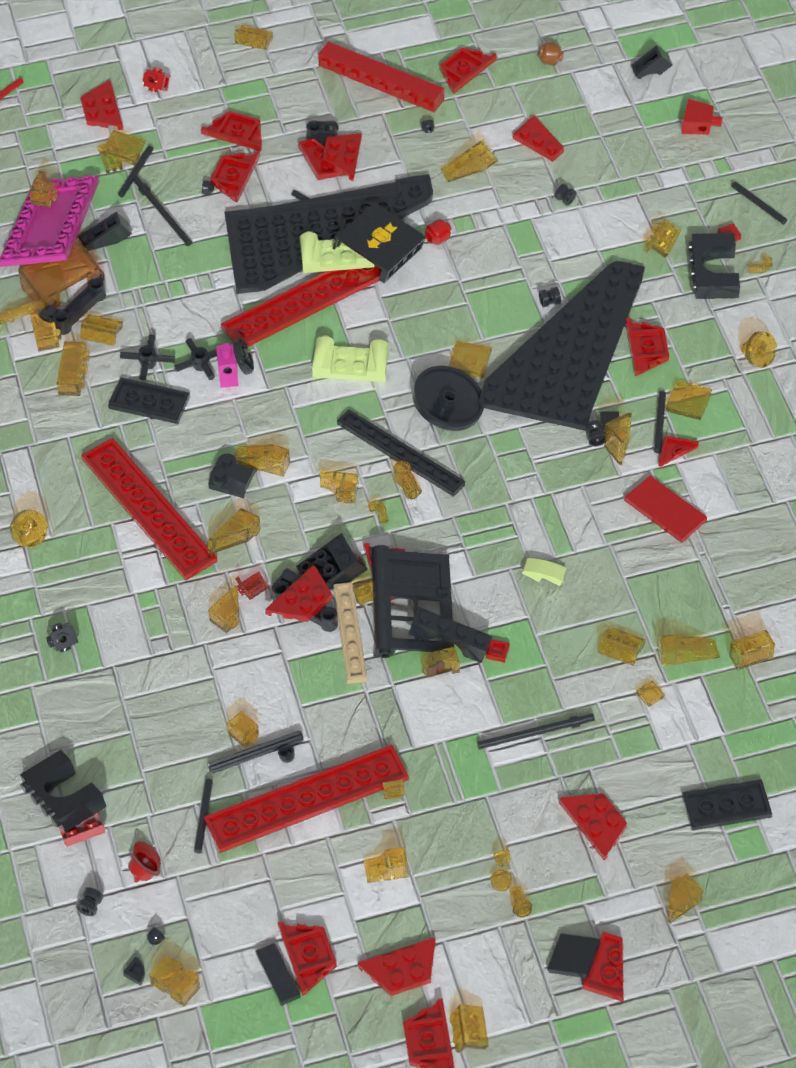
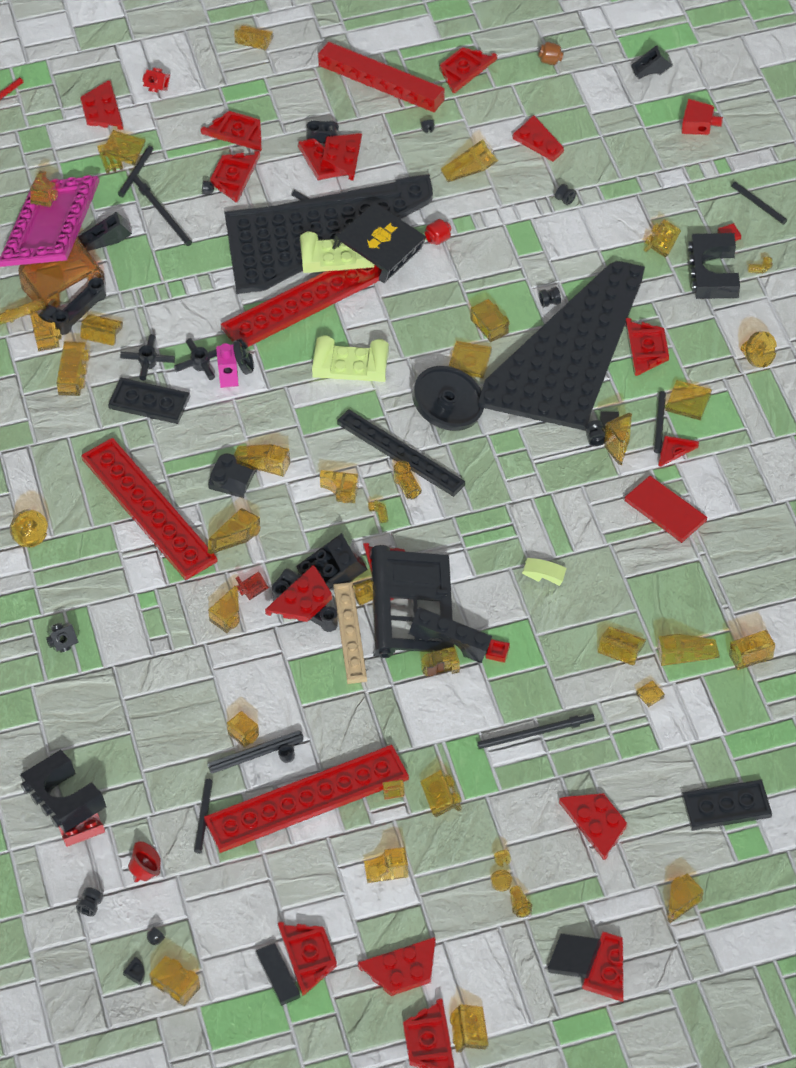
none -> clear yellow bracket [420,770,462,818]
none -> clear yellow brick [471,299,510,342]

